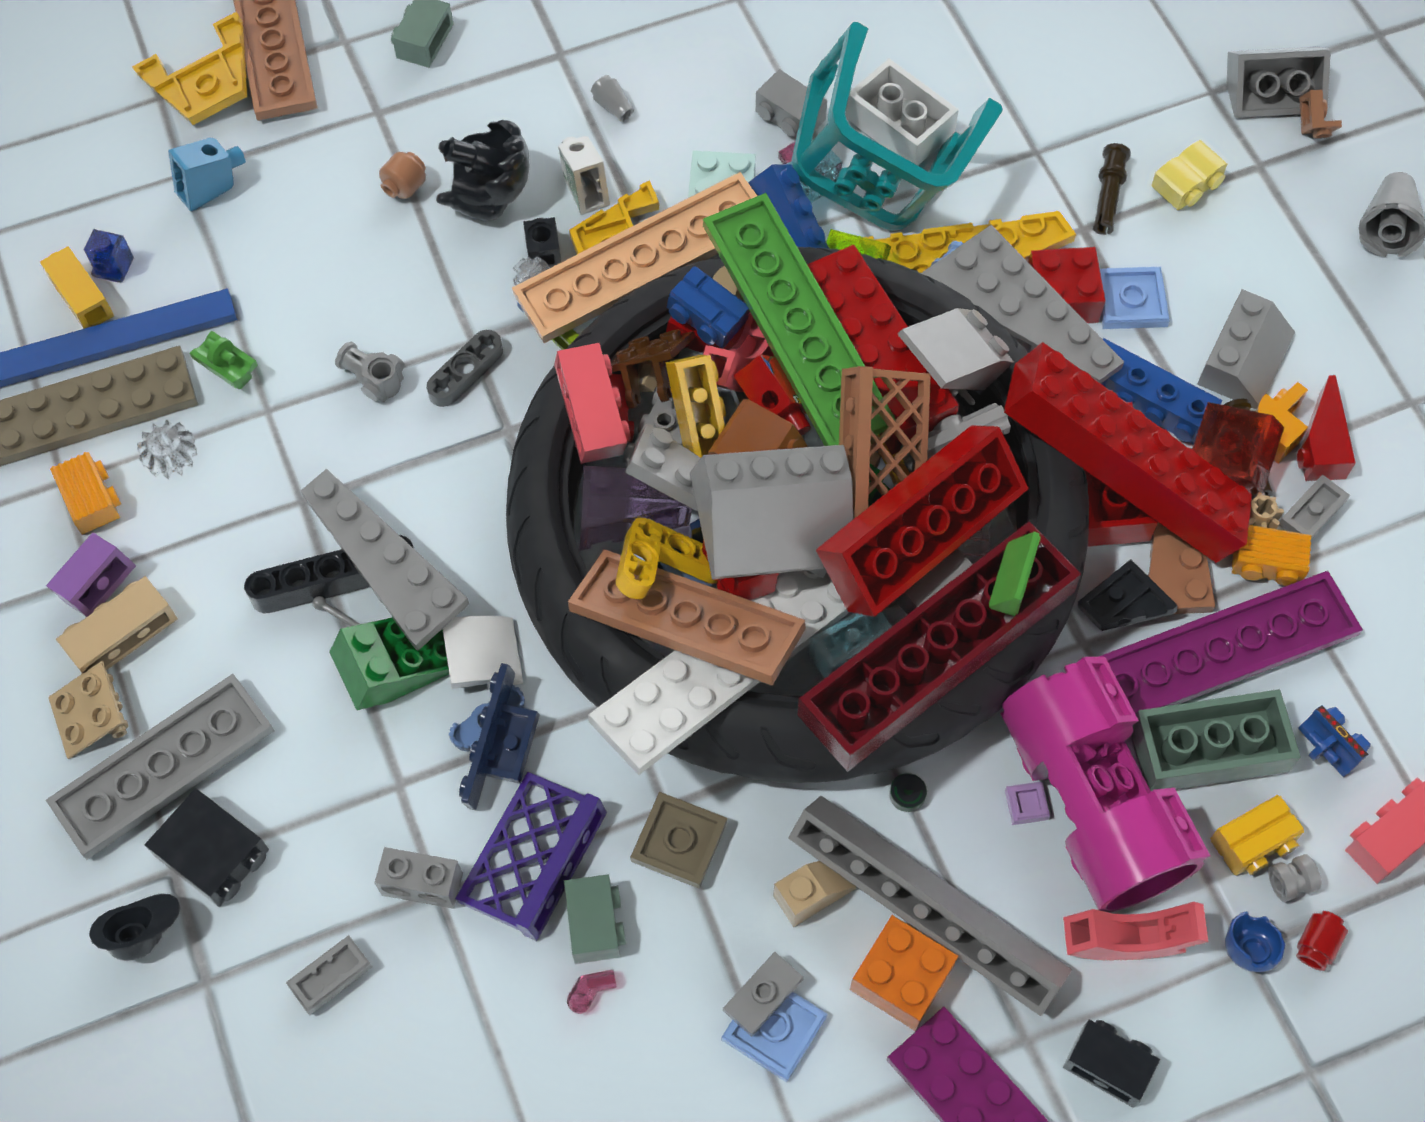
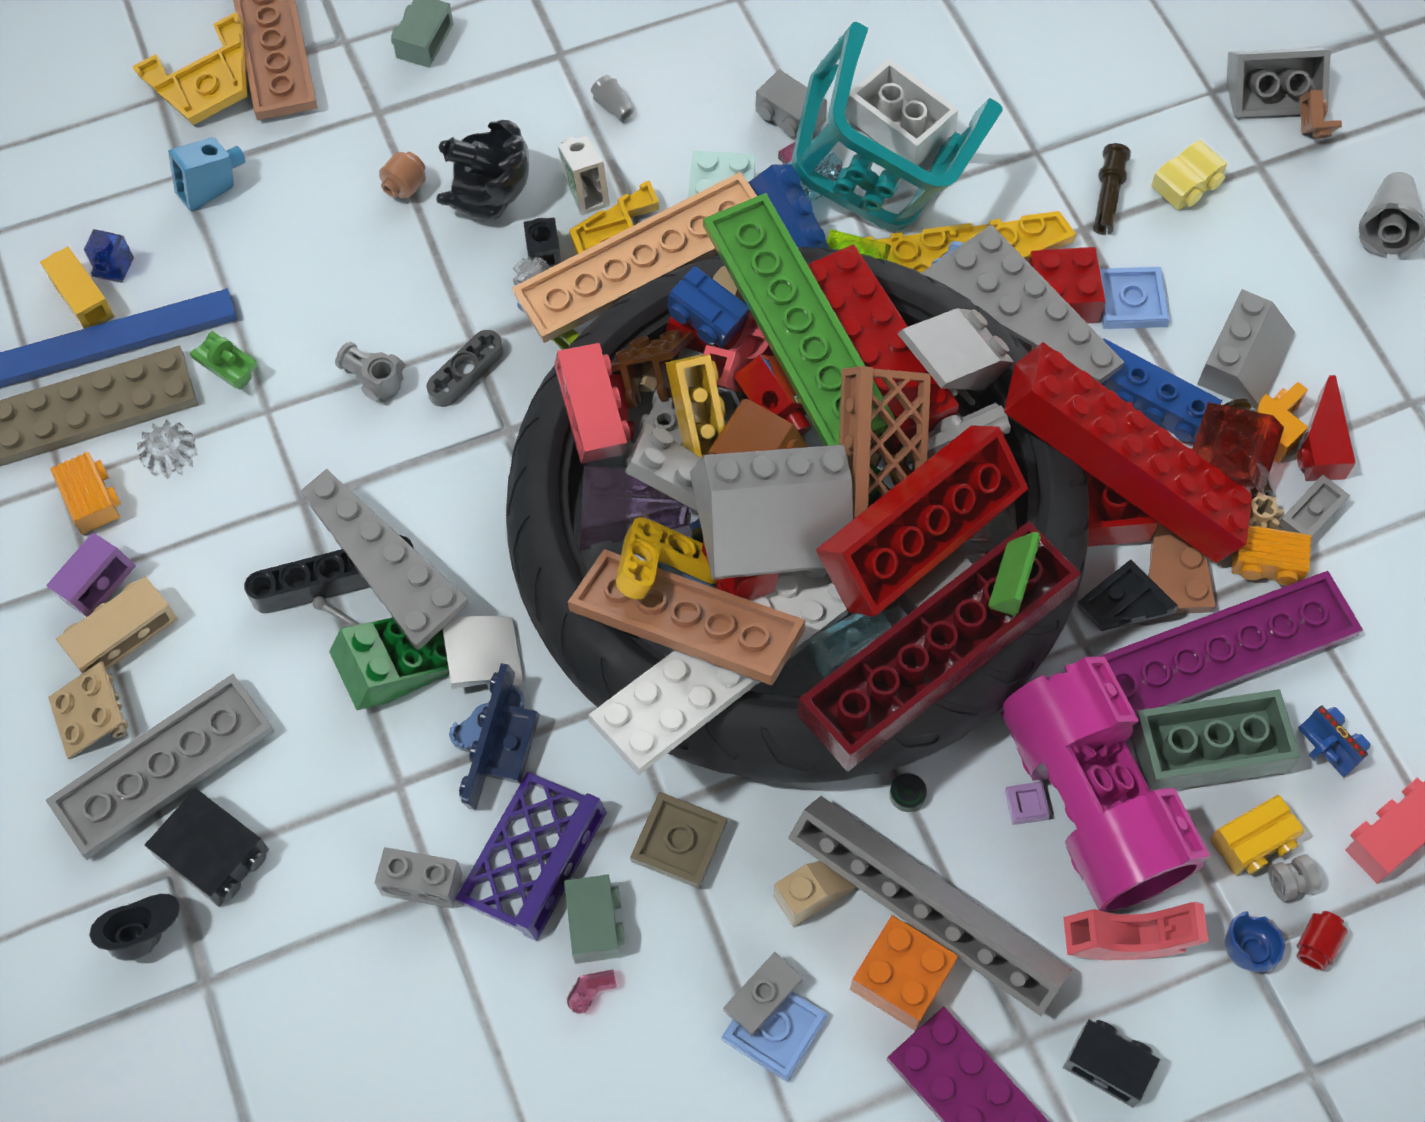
light grey plate [286,935,372,1015] -> none

